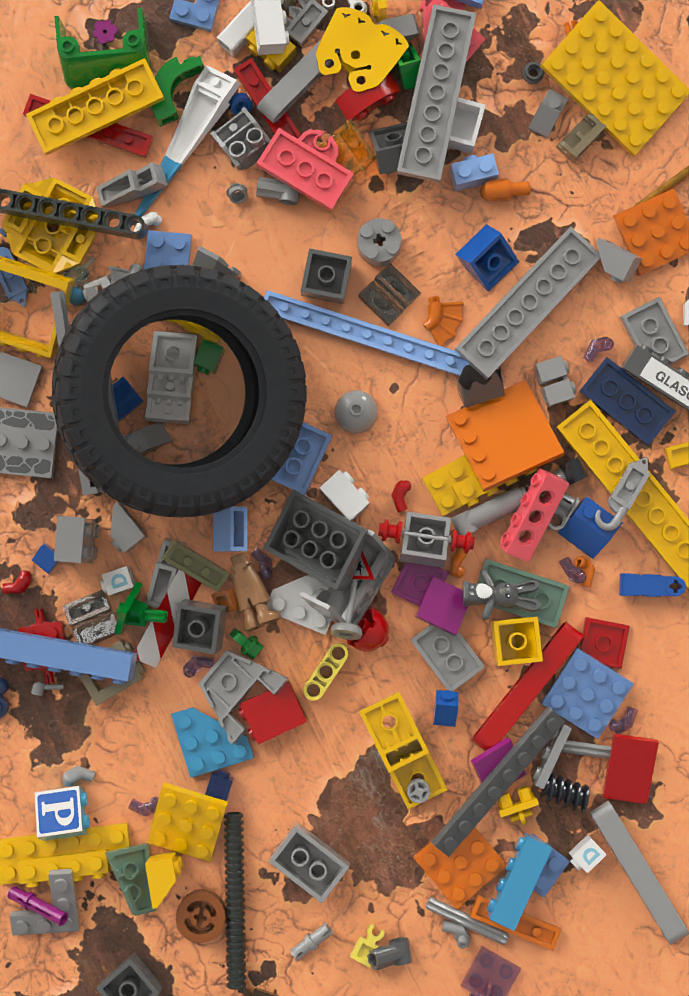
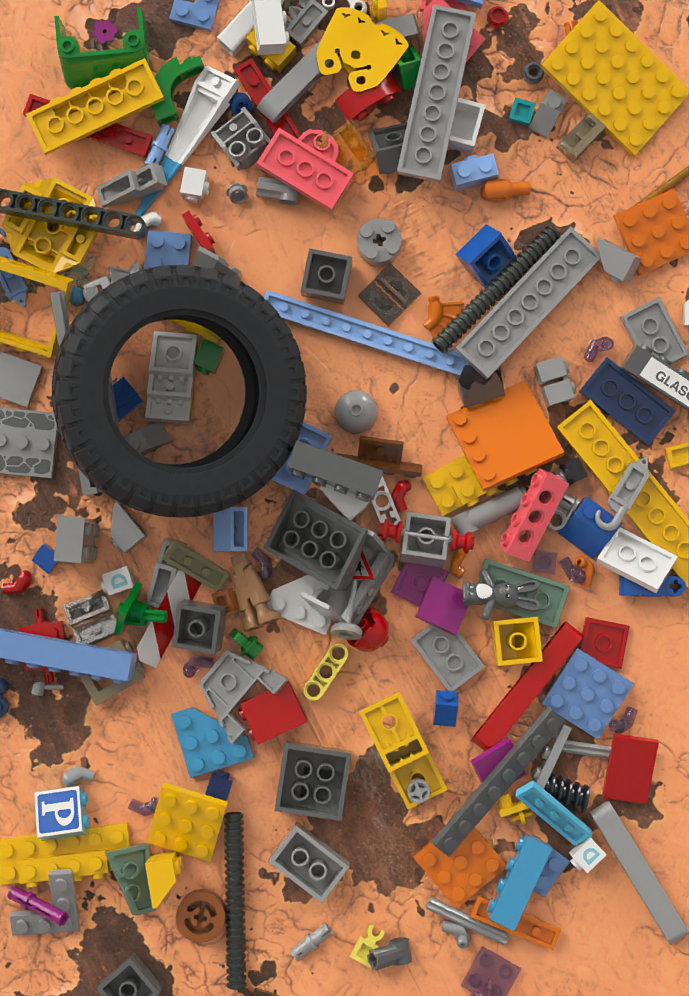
none -> light blue pin [144,124,175,165]
none -> white brick [180,167,210,203]
none -> red plate [182,210,216,254]
none -> dark grey slope [275,741,351,821]
none -> dark grey brick [287,440,383,502]
none -> reddish brown bracket [336,436,422,478]
none -> white beam [370,476,400,525]
none -> pearl dark grey piece [432,225,561,353]
none -> red plate [487,6,509,29]
none -> teal plate [508,97,536,126]
none -> medium azure plate [516,780,592,846]
none -> plate [532,550,558,575]
none -> white plate [596,527,678,593]

